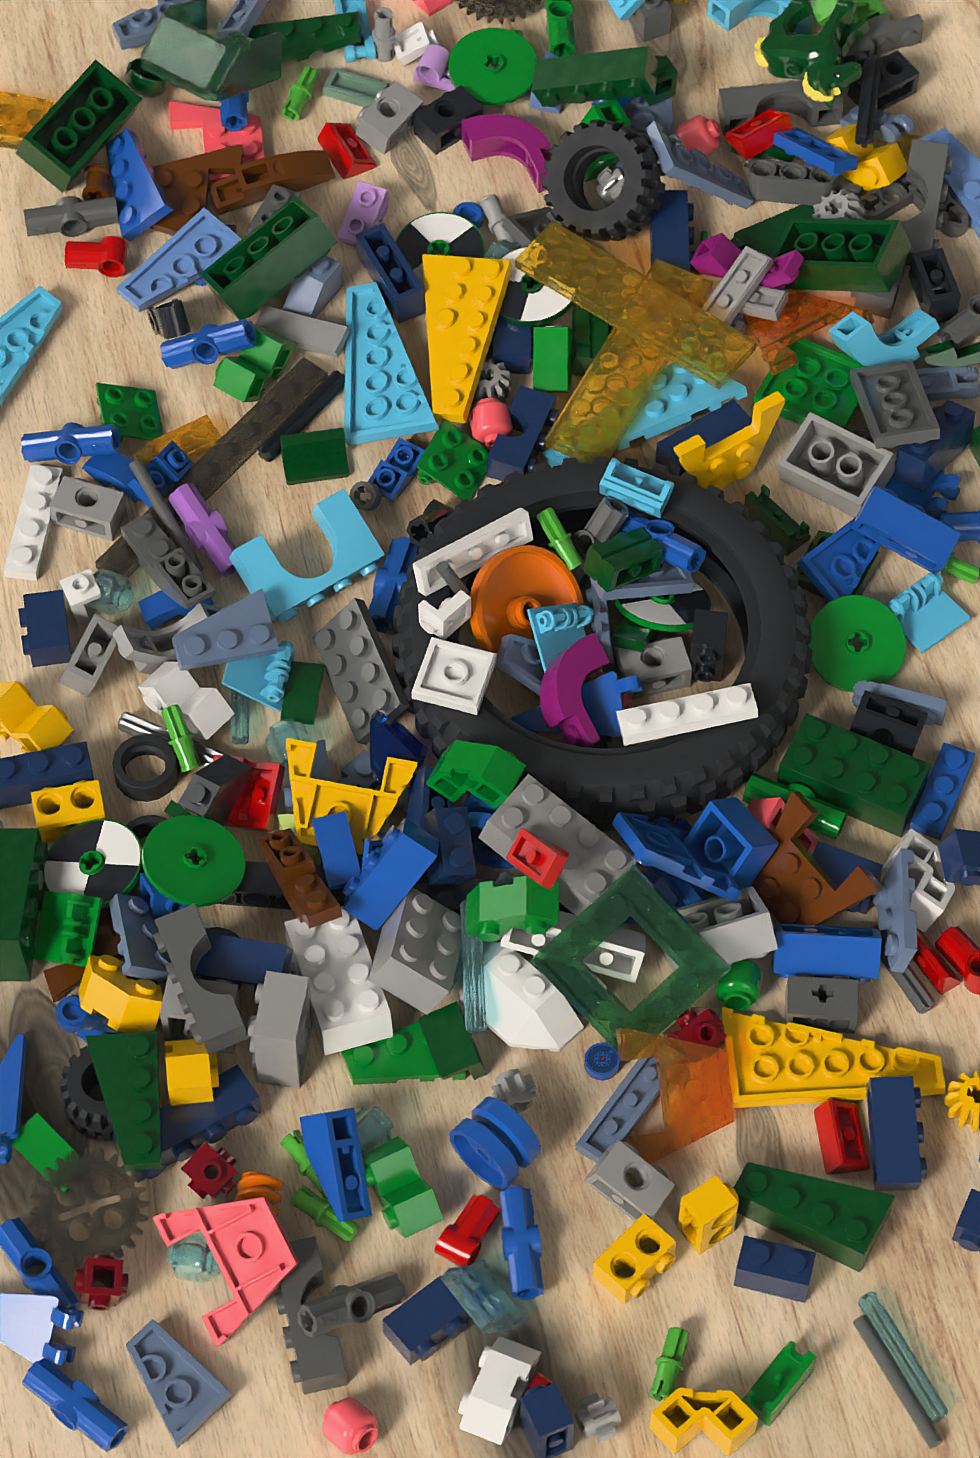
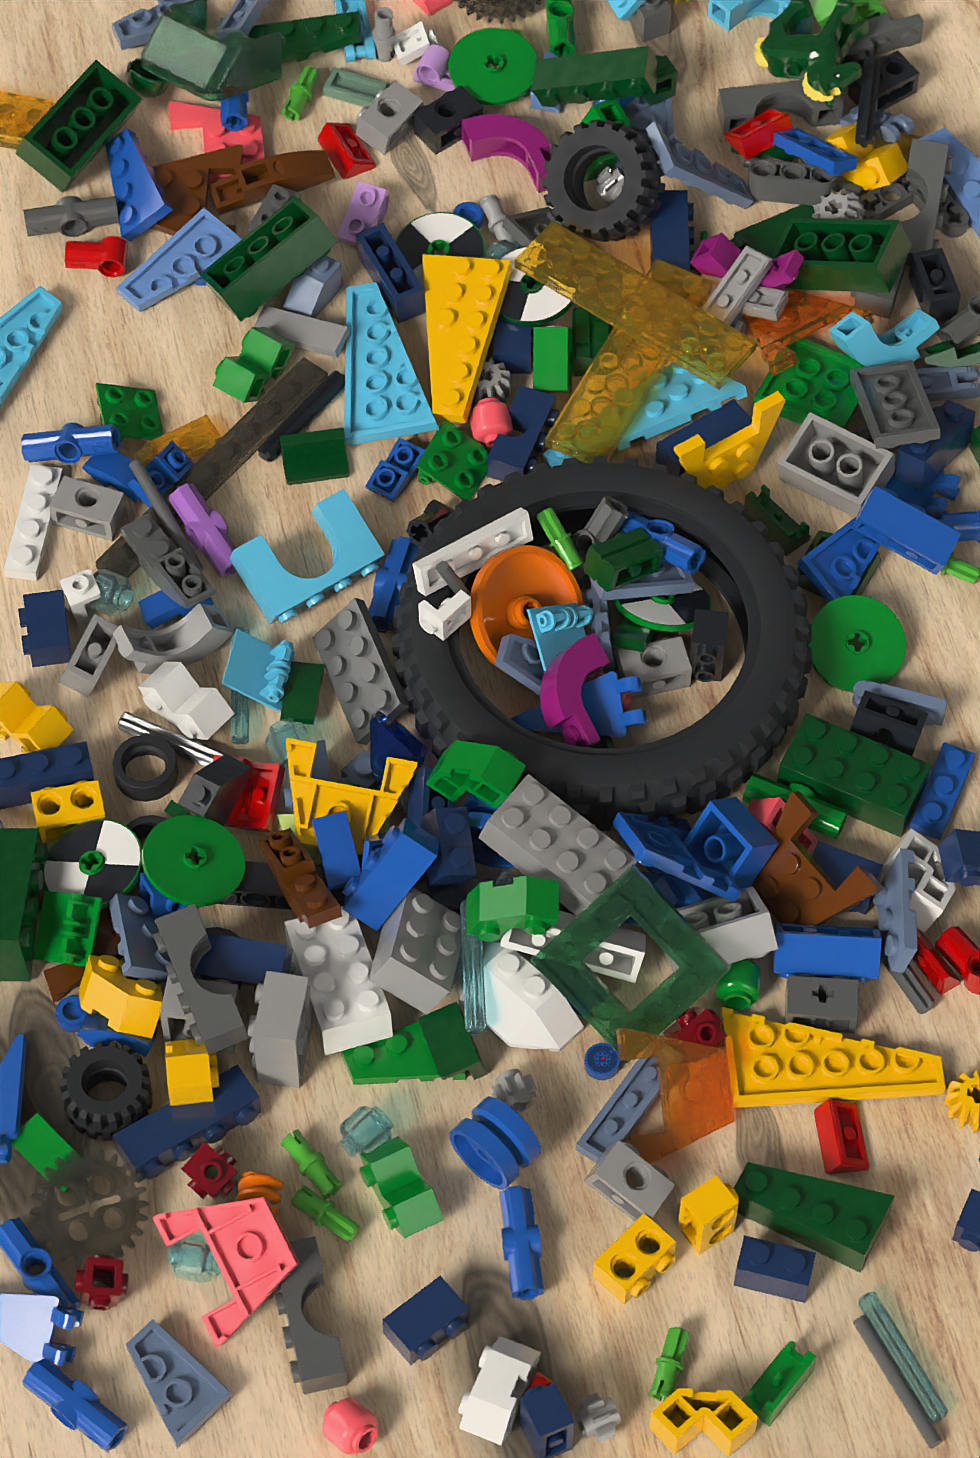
reddish brown bush [82,164,111,201] -> none
dark green wing [85,1031,162,1171] -> none
black piece [147,298,191,339] -> none
blue piece [160,319,257,369] -> none
bright green axle [161,704,202,773] -> none
sand blue wing [172,589,279,671] -> none
dark grey piece [297,1272,405,1337] -> none
blue slope [300,1108,372,1222] -> none
dark grey bush [349,481,382,511] -> none
white tile [412,637,497,715] -> none
red piece [434,1194,500,1270] -> none
clear light blue plate [440,1260,529,1334] -> none
red slope [505,827,569,889] -> none
medium azure hinge [599,457,675,518] -> none
white plate [616,683,758,746] -> none
coral head [677,115,721,156] -> none
dark blue brick [866,1076,927,1191] -> none
medium azure hinge [884,572,971,653] -> none

